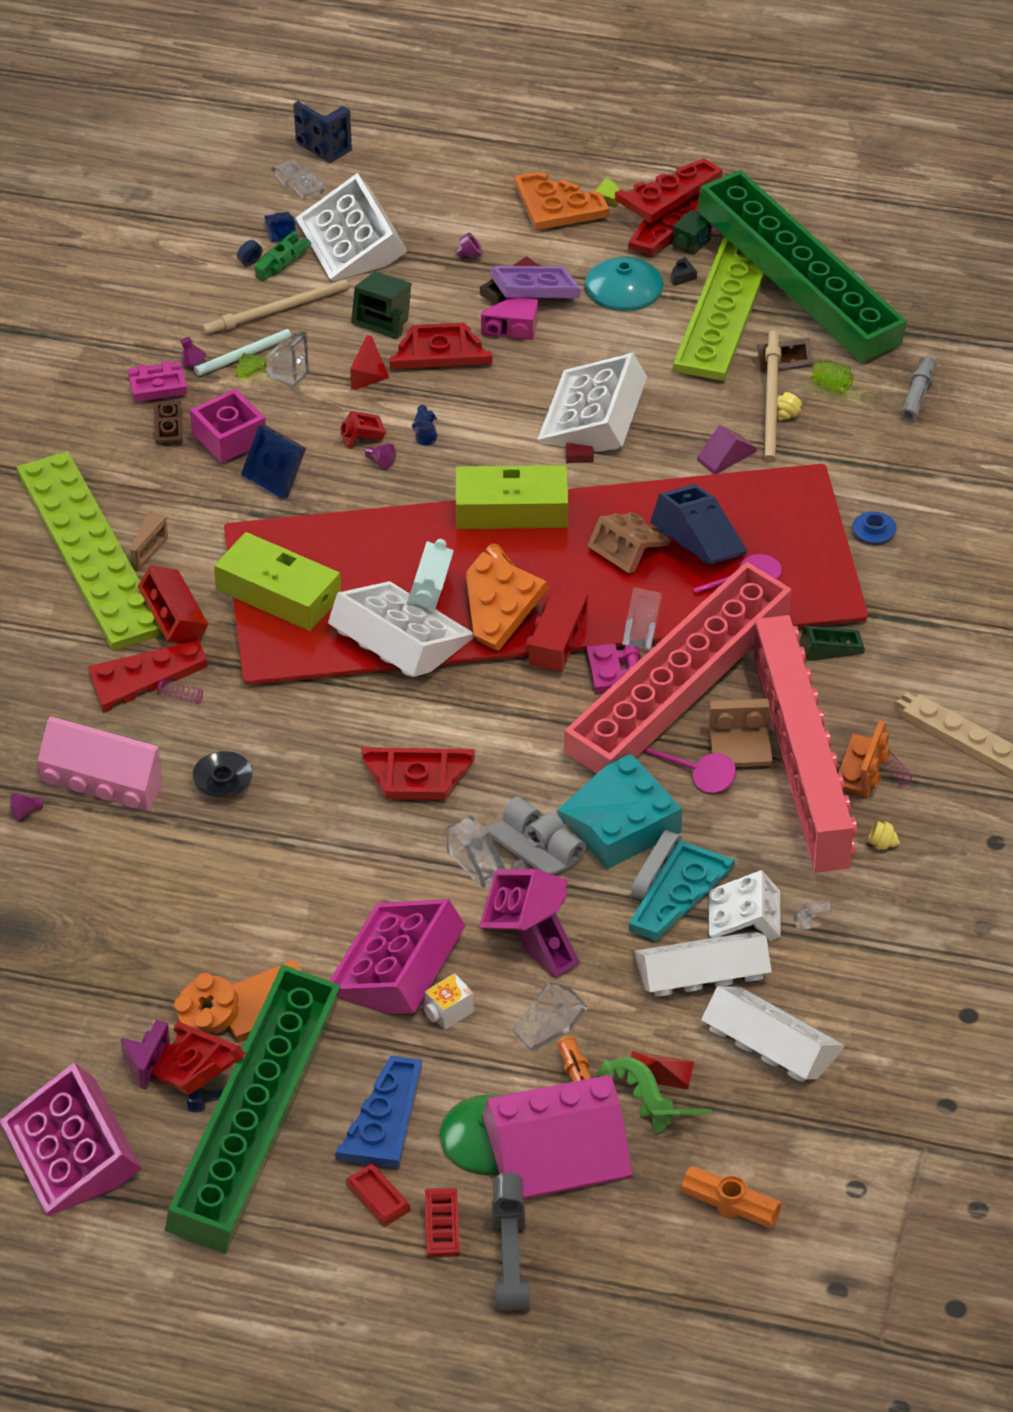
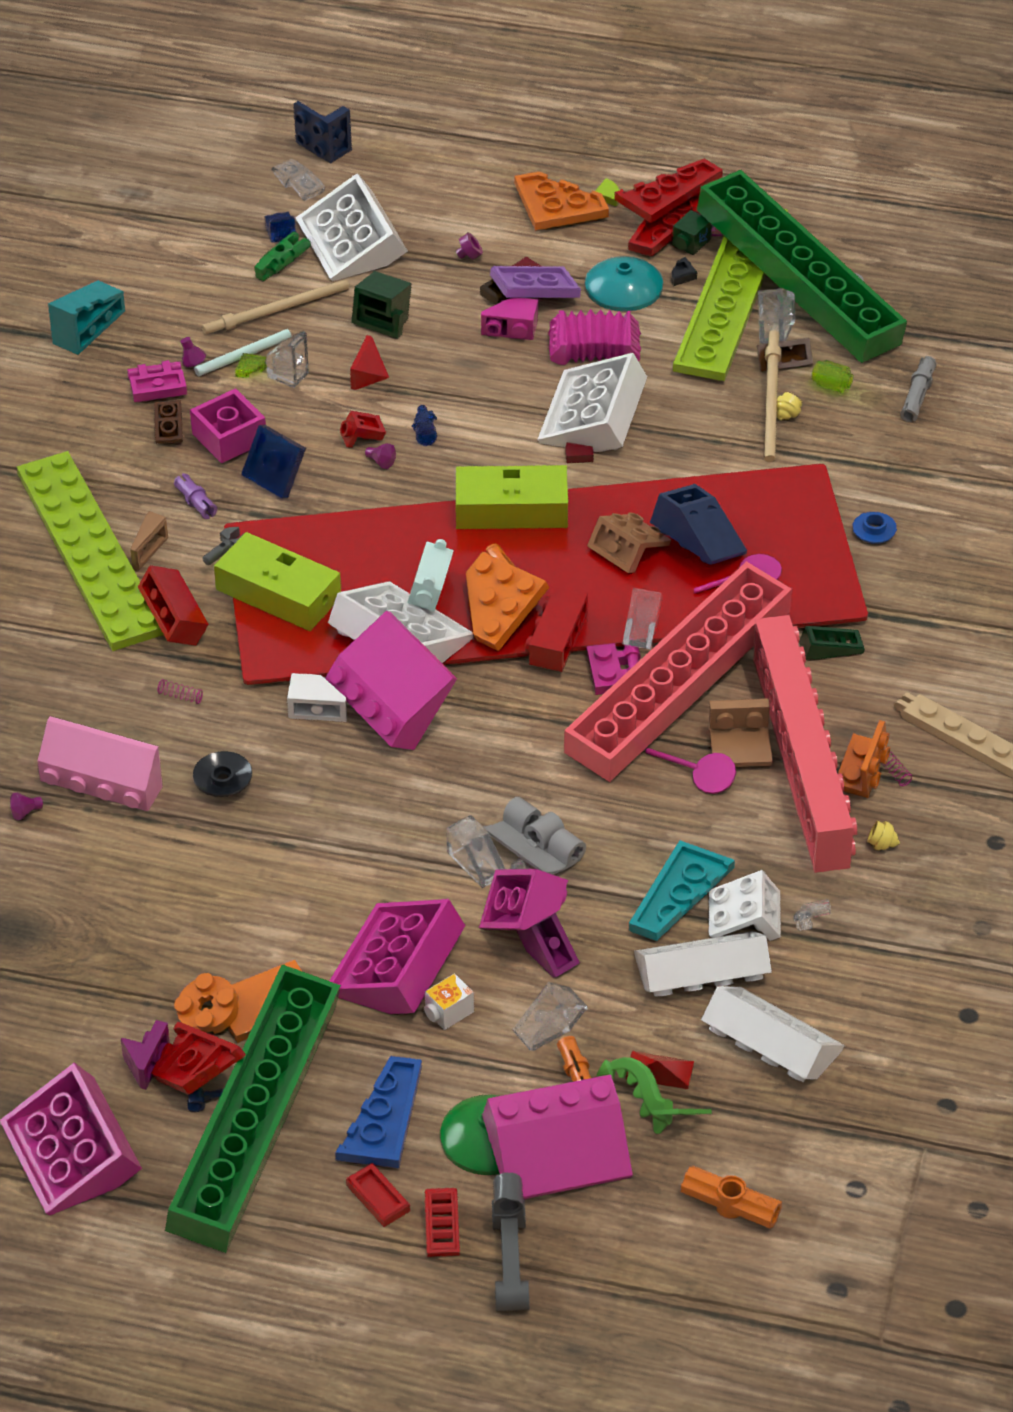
red wing [88,640,207,713] -> none
dark blue tile [237,240,262,266] -> none
red wing [361,747,475,800] -> none
red wing [390,322,492,369] -> none
teal slope [557,753,682,869] -> none
light grey beam [632,830,681,900] -> none
magenta slope [697,425,757,474] -> none
none -> teal wedge [48,280,125,355]
none -> medium lavender pin [174,474,217,519]
none -> dark grey bar [202,527,243,565]
none -> white slope [287,673,347,722]
none -> dark pink slope [325,611,457,750]
none -> dark pink piece [548,309,641,365]
none -> clear slope [758,288,795,344]

